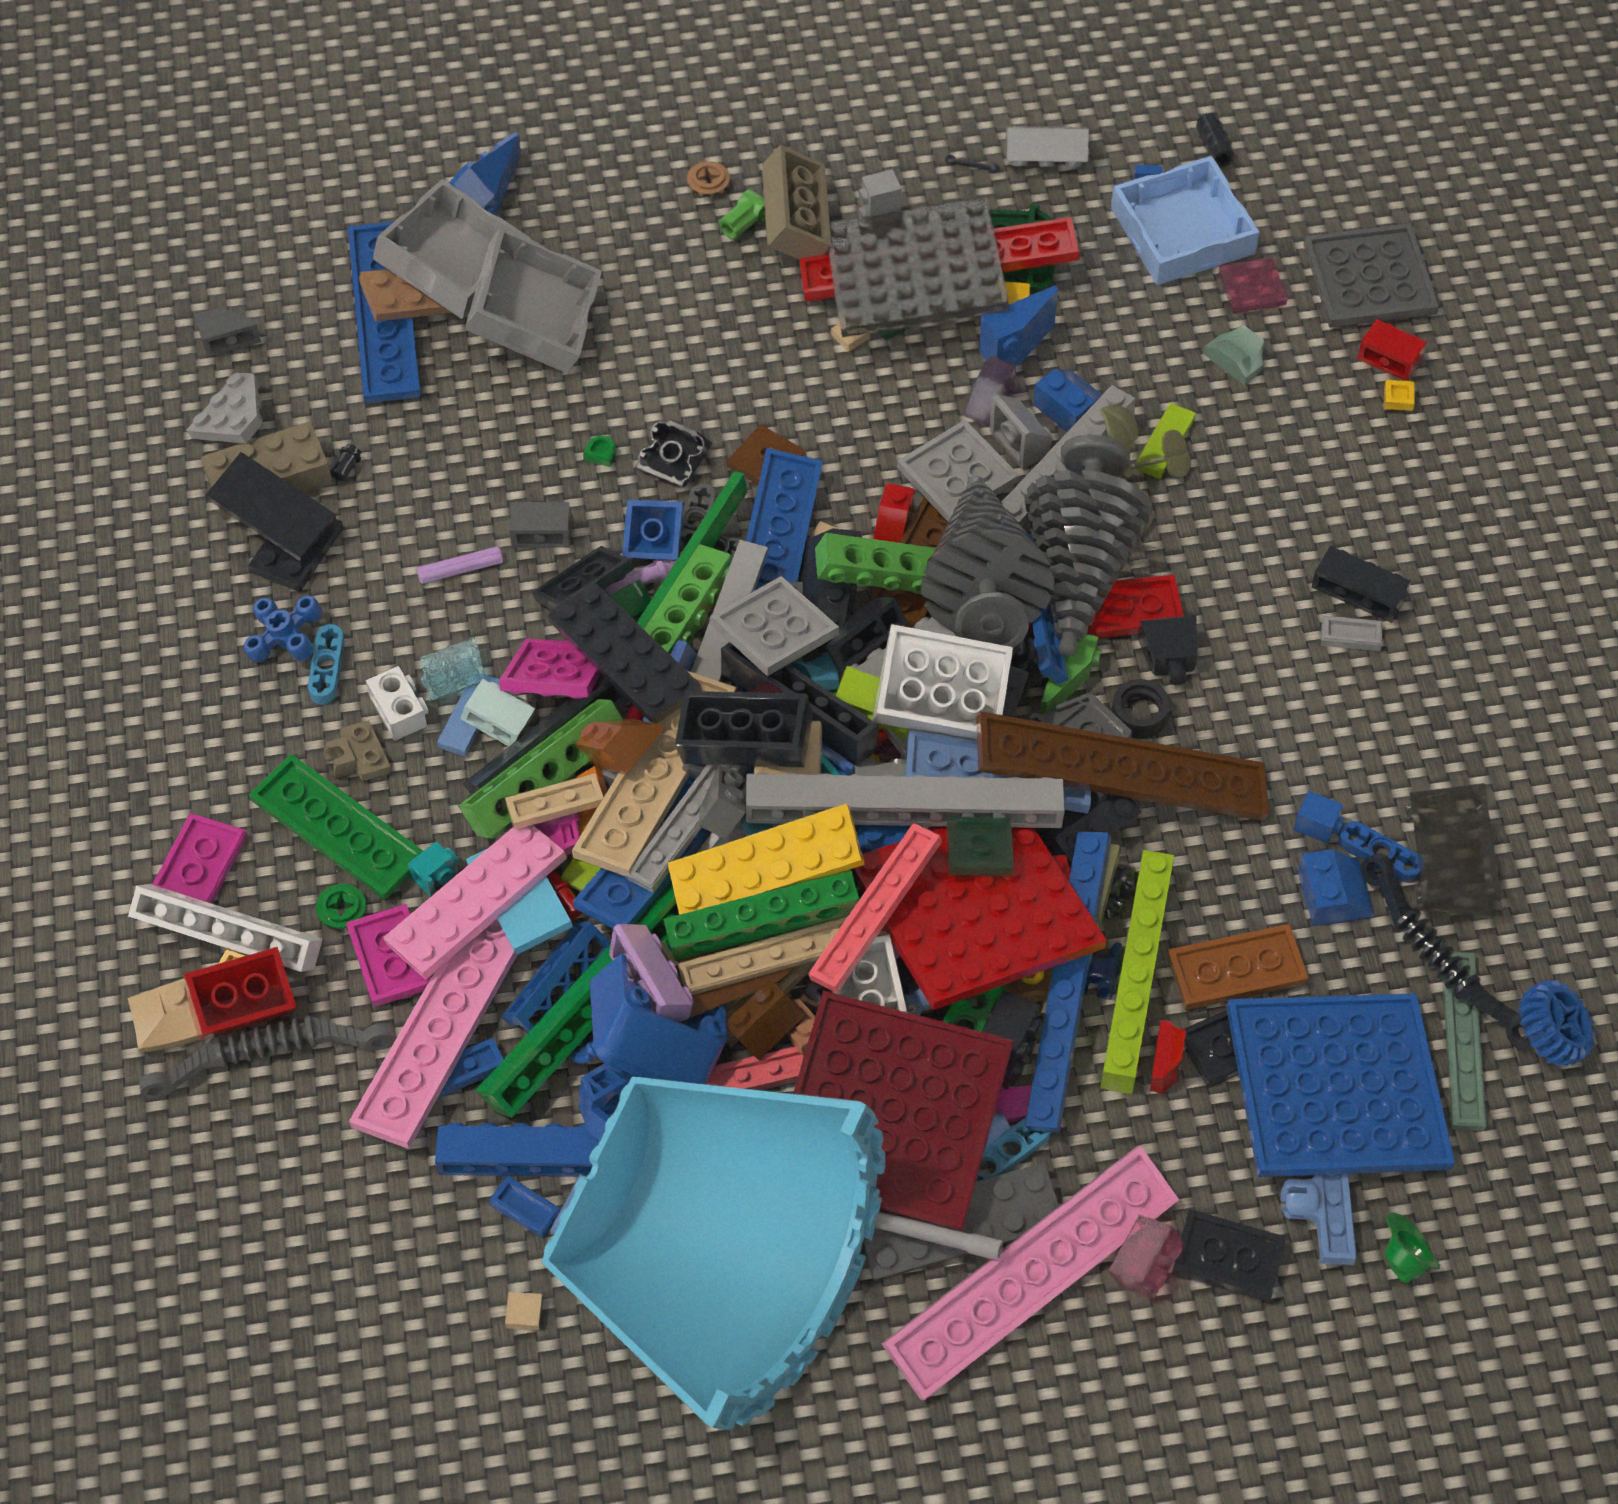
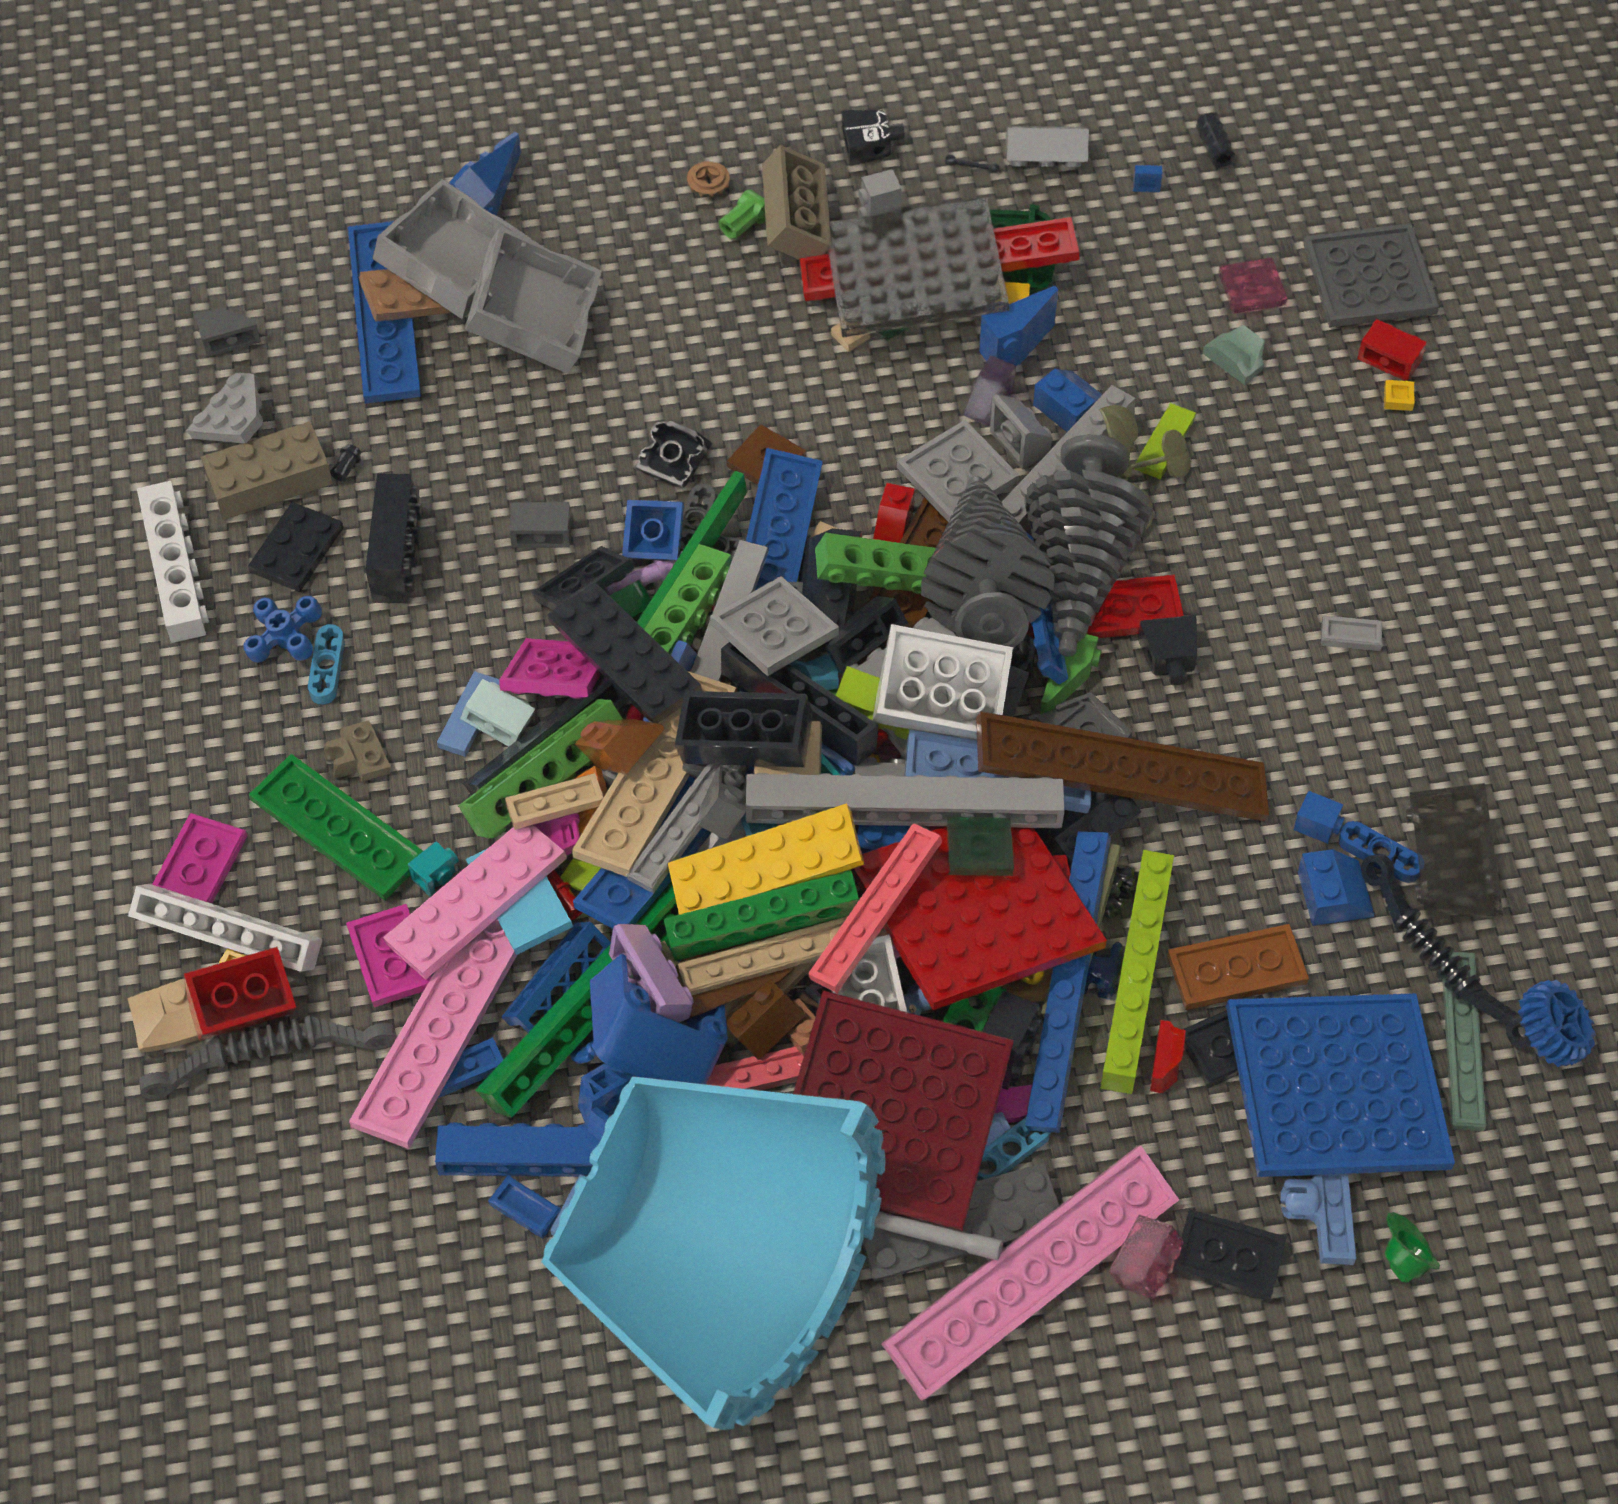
black tile [206,452,336,561] -> none
green gear [316,884,367,931] -> none
white brick [366,666,429,741] -> none
lavender axle [417,546,503,583] -> none
clear light blue hinge [420,637,487,702] -> none
tan tile [505,1292,543,1330] -> none
green tile [583,435,616,467] -> none
light blue tile [1111,156,1259,285] -> none
black tyre [1111,679,1170,739] -> none
black brick [1311,546,1411,623] -> none
none -> white brick [137,481,209,643]
none -> black brick [365,473,423,604]
none -> black torso [841,110,905,166]

